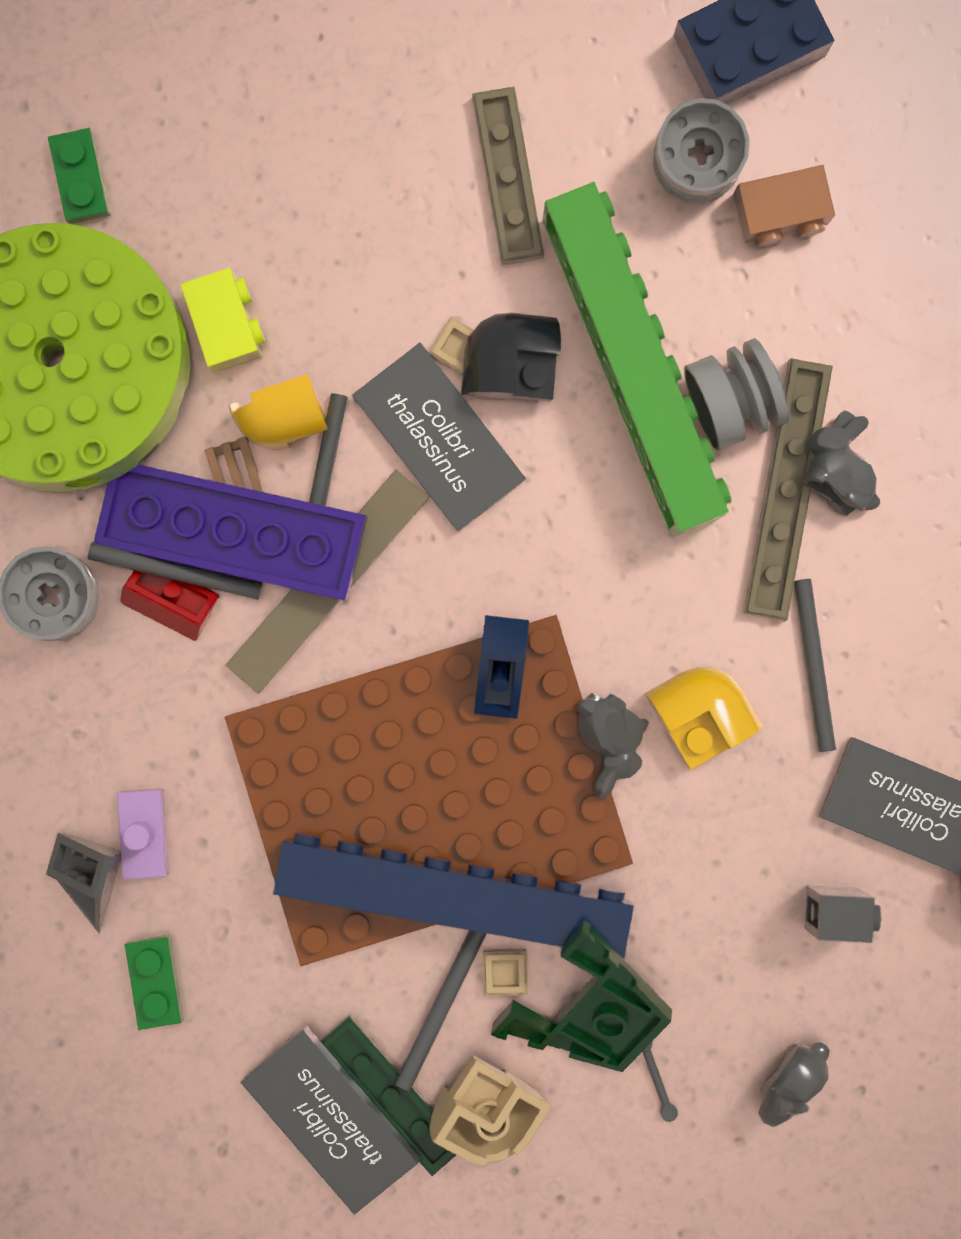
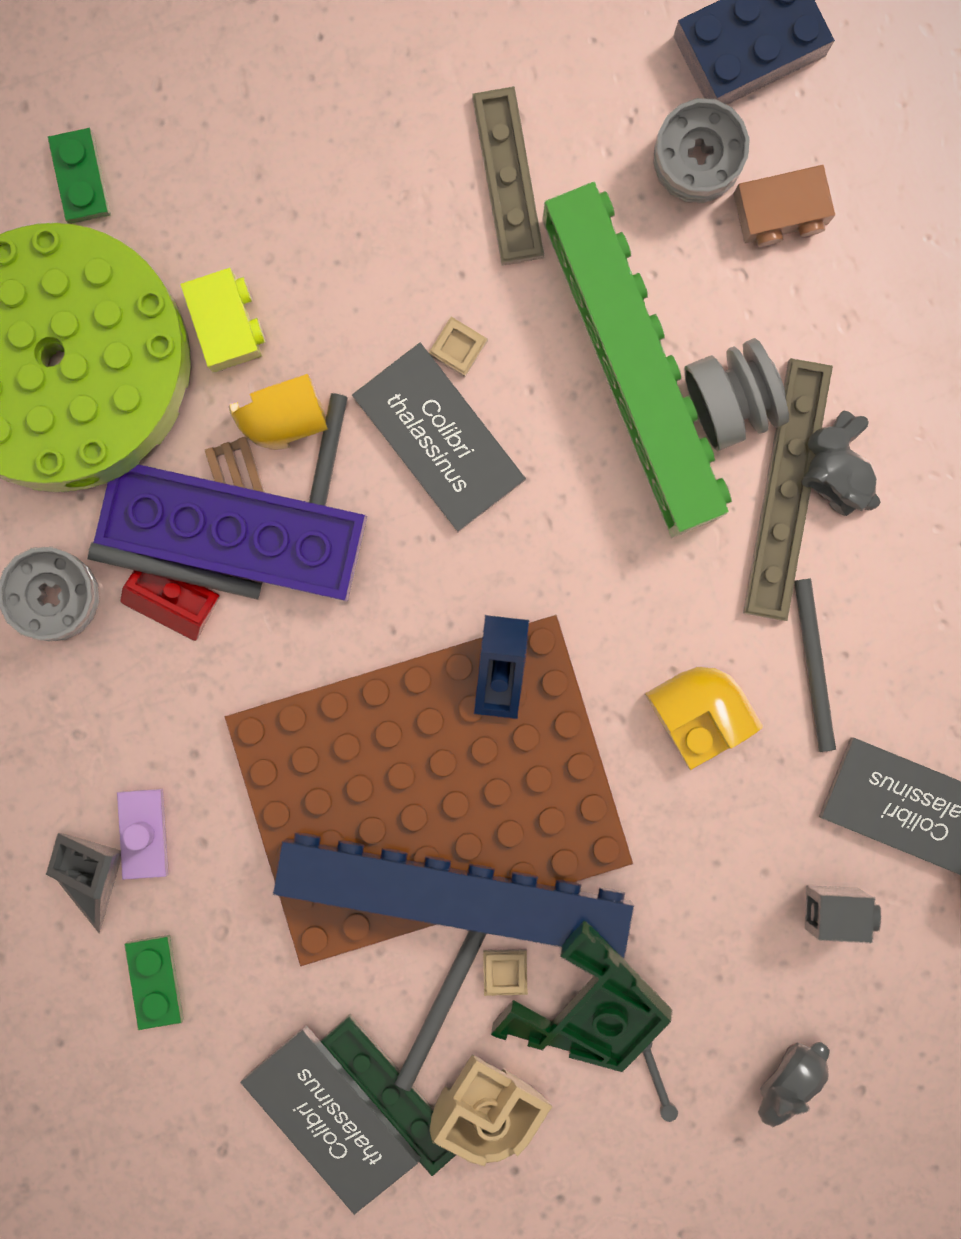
dark tan tile [225,469,429,694] -> none
black brick [461,312,561,402] -> none
dark grey animal [576,693,649,799] -> none

